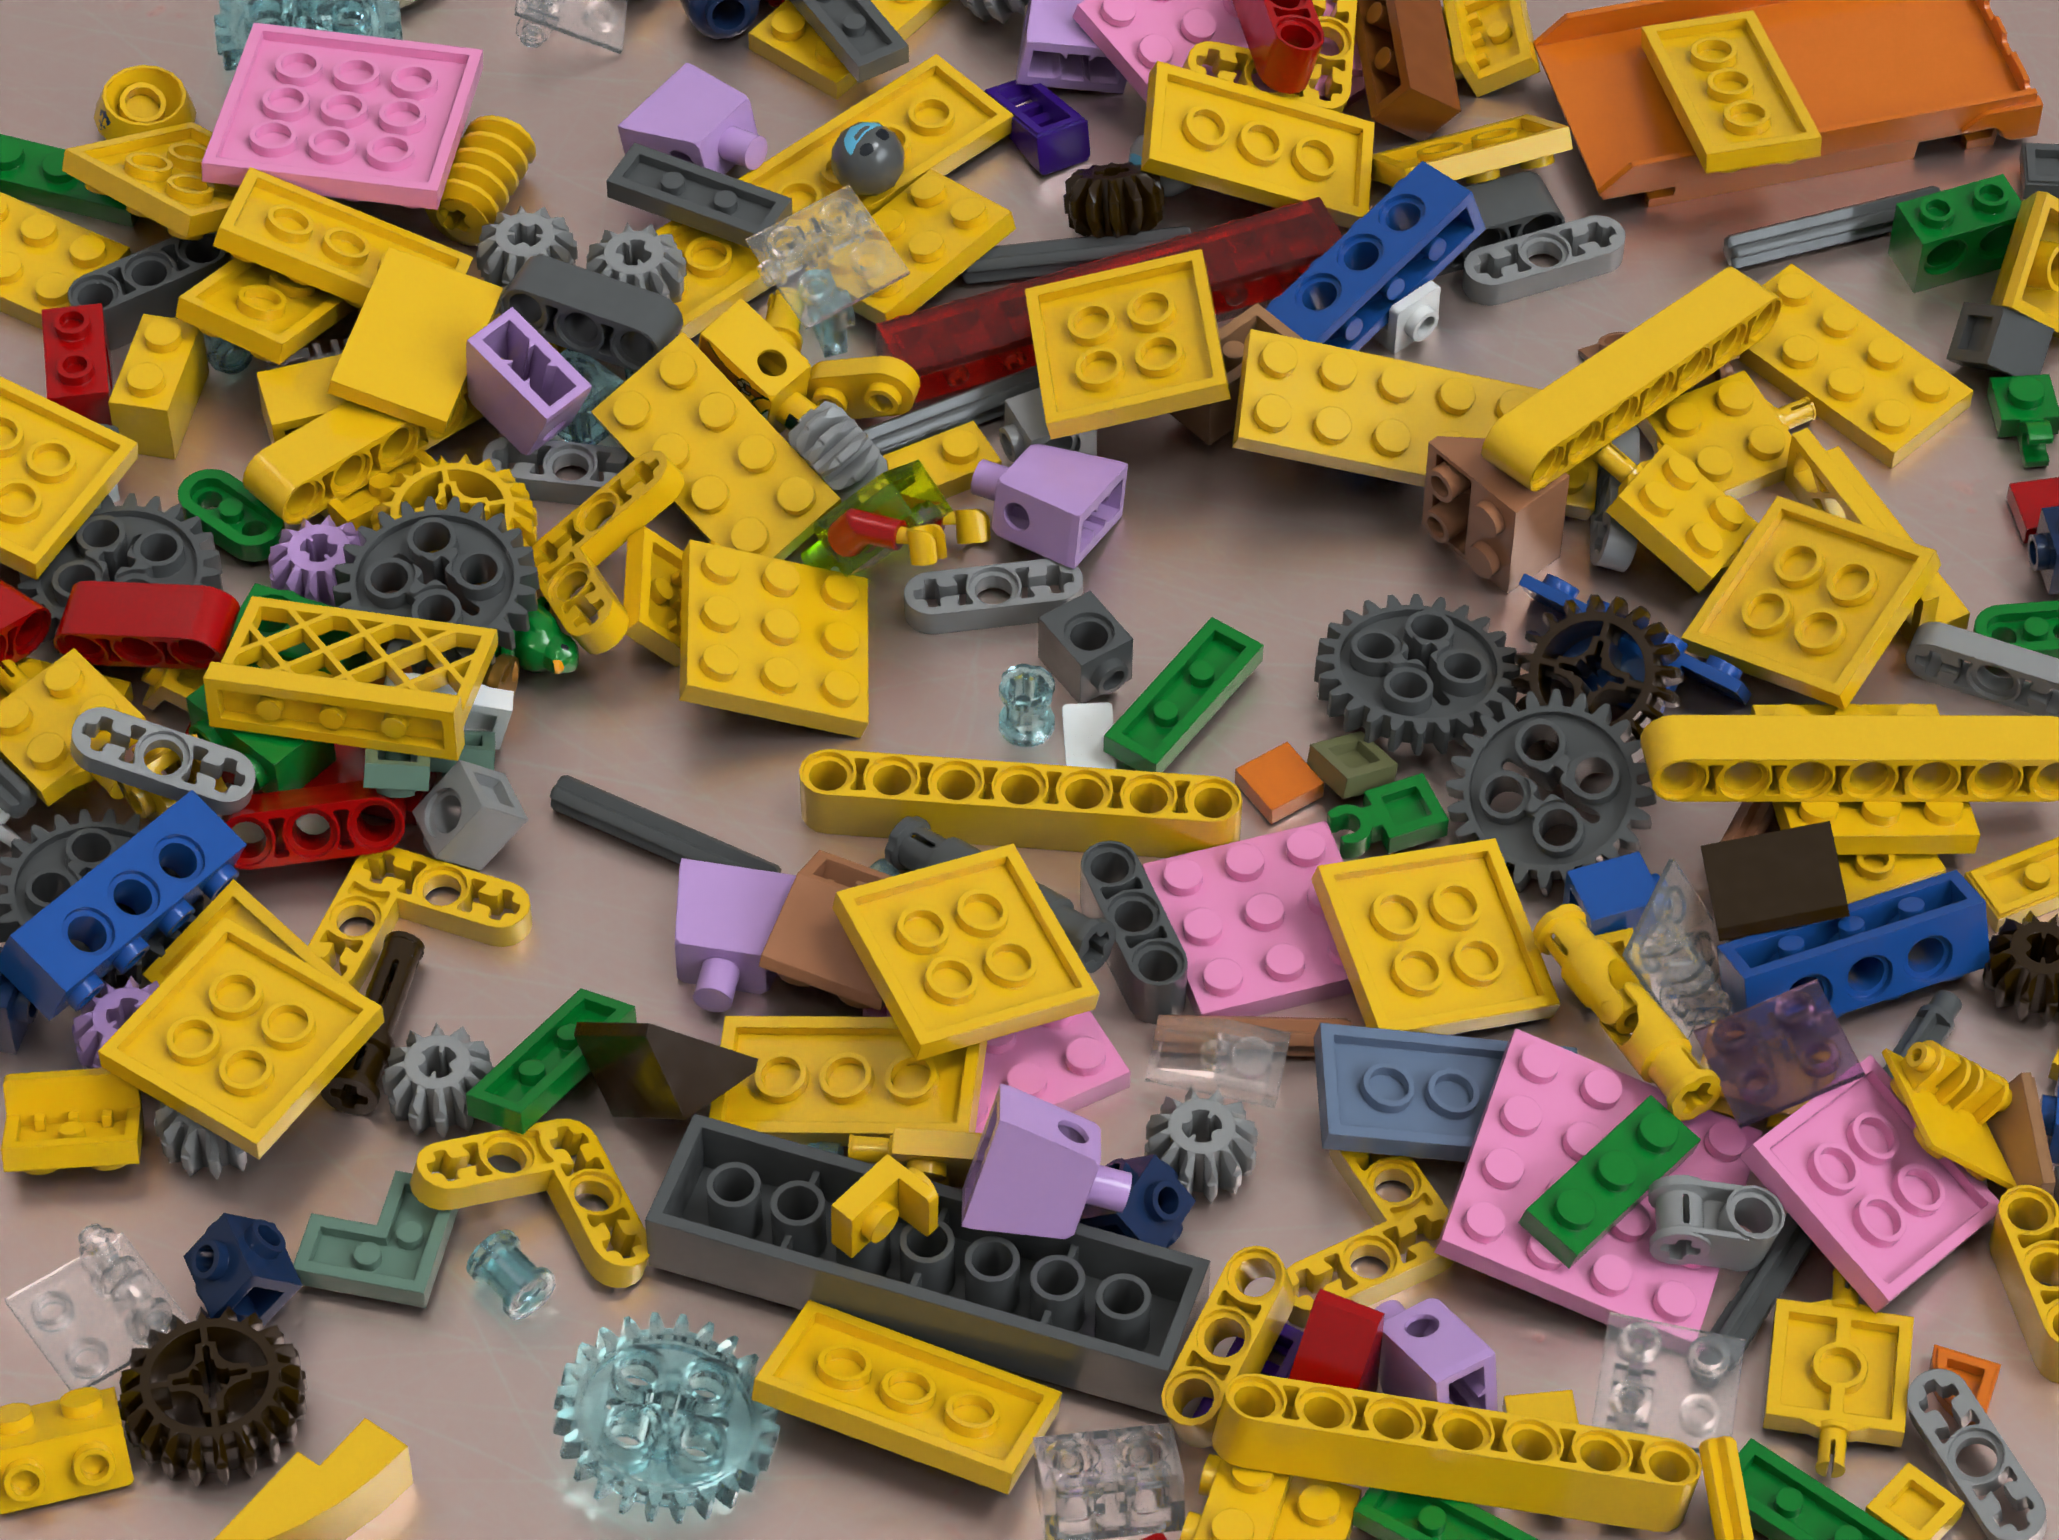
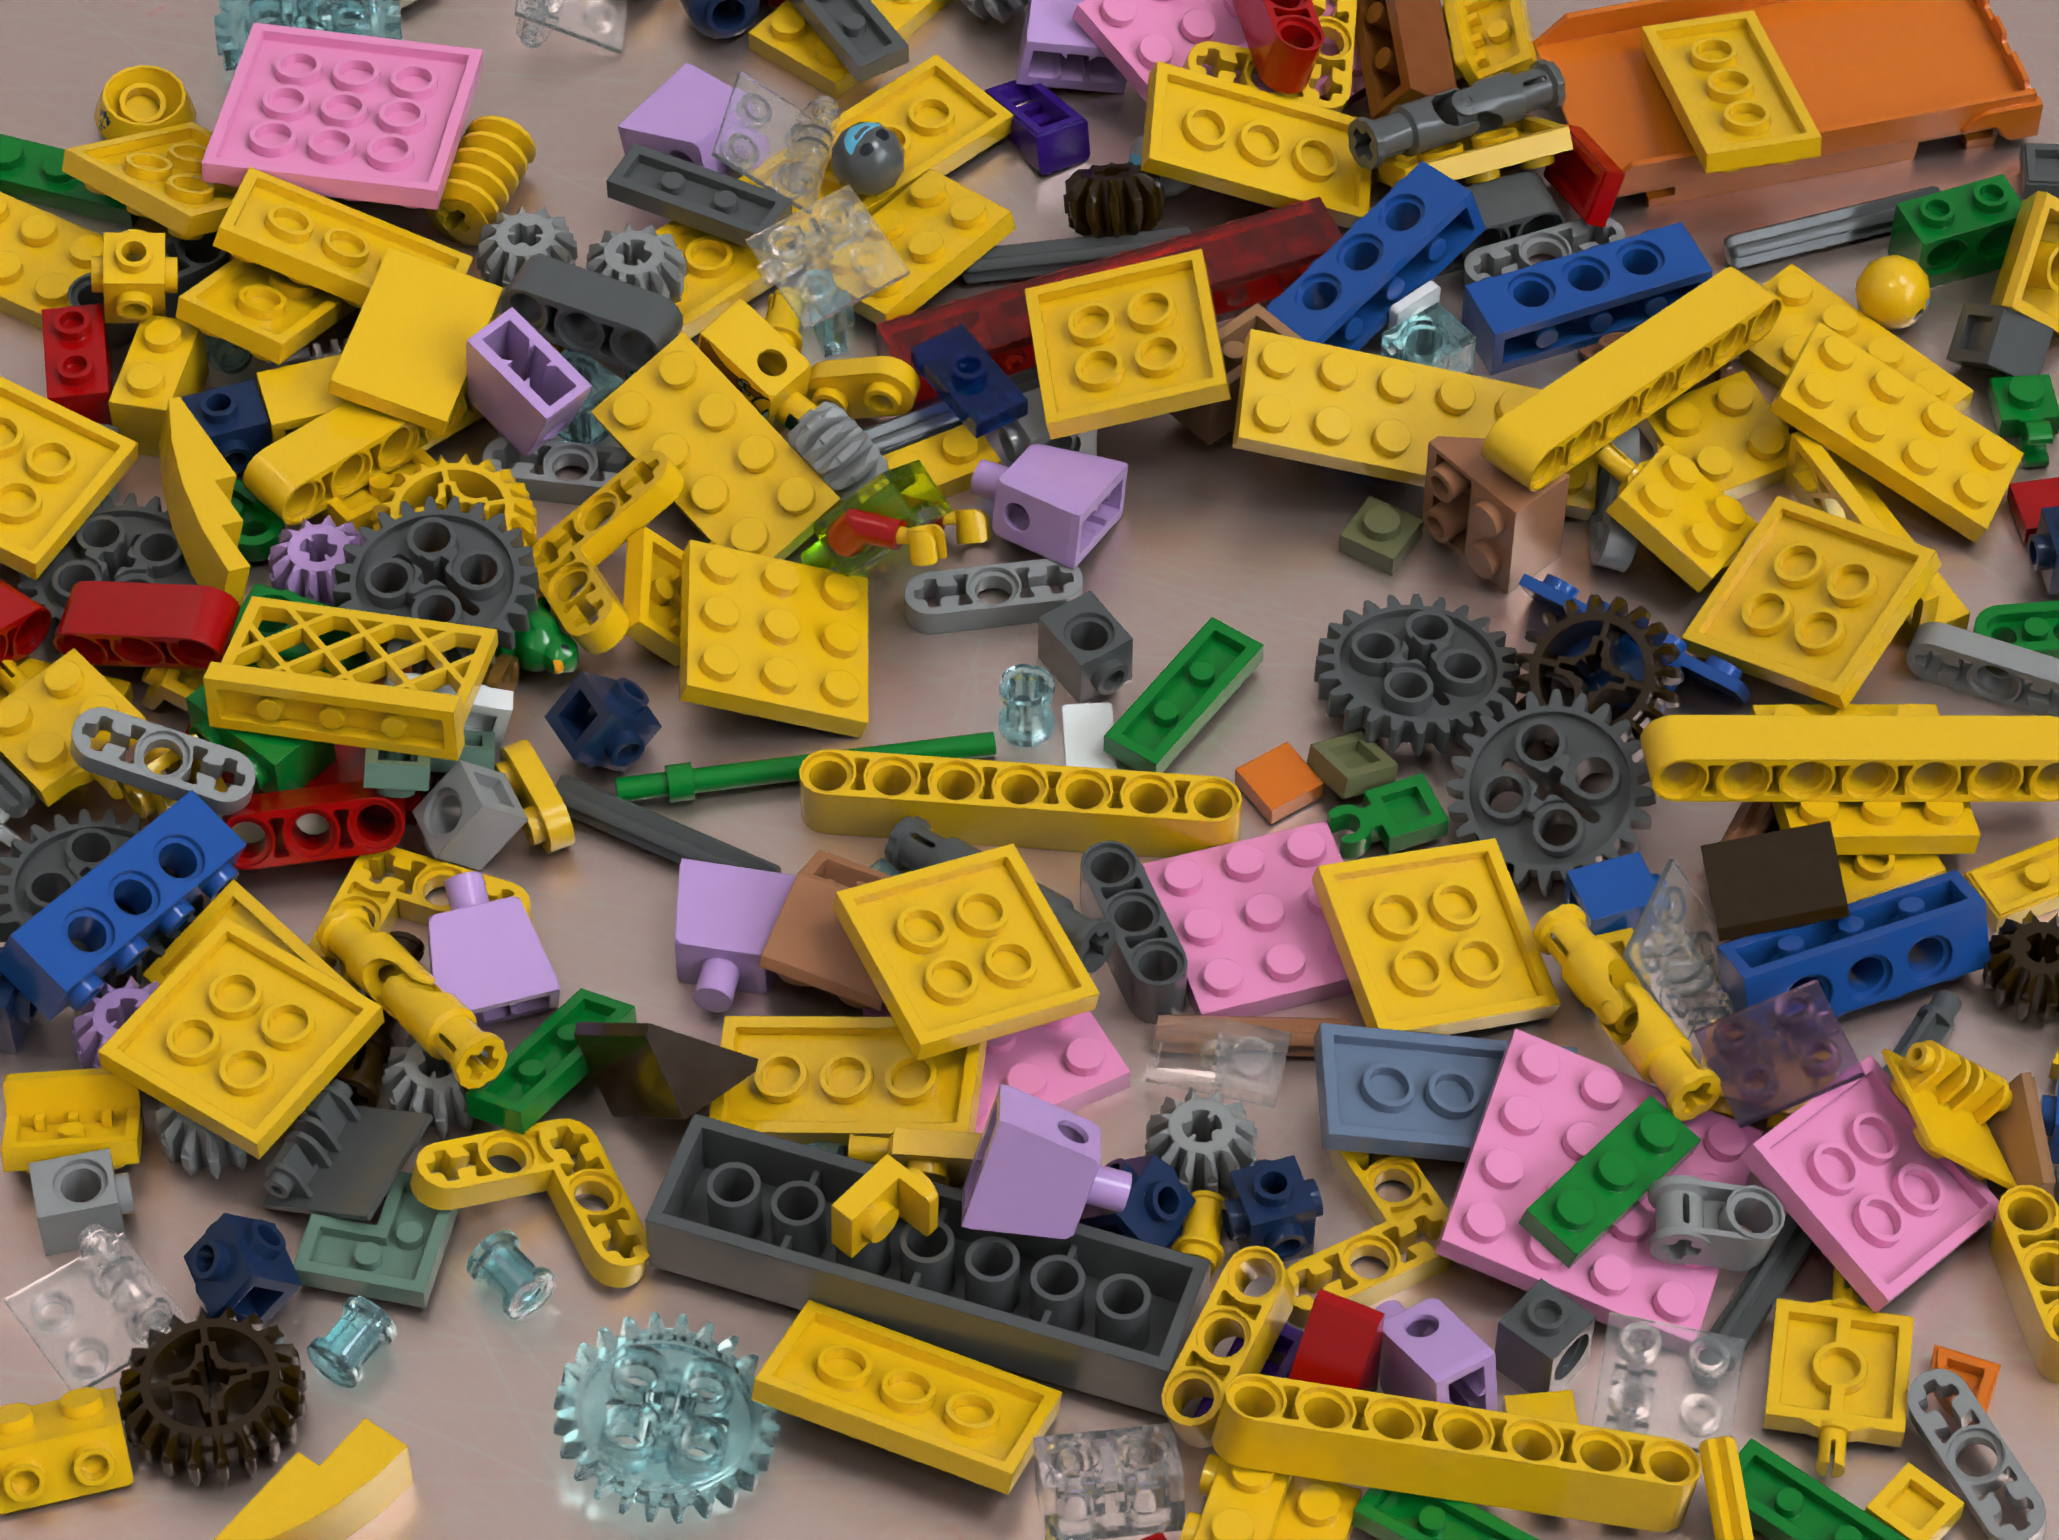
none -> light grey brick [28,1148,135,1256]
none -> yellow brick [91,229,178,323]
none -> yellow slope [159,396,251,607]
none -> dark blue brick [182,379,273,474]
none -> dark grey hinge [263,1079,433,1221]
none -> clear light blue bush [307,1296,398,1388]
none -> yellow piece [316,904,508,1089]
none -> lavender torso [428,871,560,1027]
none -> yellow plate [494,739,575,854]
none -> dark blue brick [544,671,662,772]
none -> green bar [615,731,996,803]
none -> clear hinge [711,71,841,216]
none -> clear blue plate [911,324,1028,439]
none -> yellow pin [1171,1190,1225,1277]
none -> dark blue brick [1220,1155,1323,1262]
none -> olive plate [1338,496,1423,576]
none -> dark grey piece [1347,59,1566,170]
none -> clear light blue brick [1380,302,1476,375]
none -> blue brick [1461,222,1713,375]
none -> dark grey brick [1495,1278,1596,1393]
none -> red tile [1543,124,1626,228]
none -> yellow plate [1768,322,2024,543]
none -> yellow piece [1855,255,1931,330]

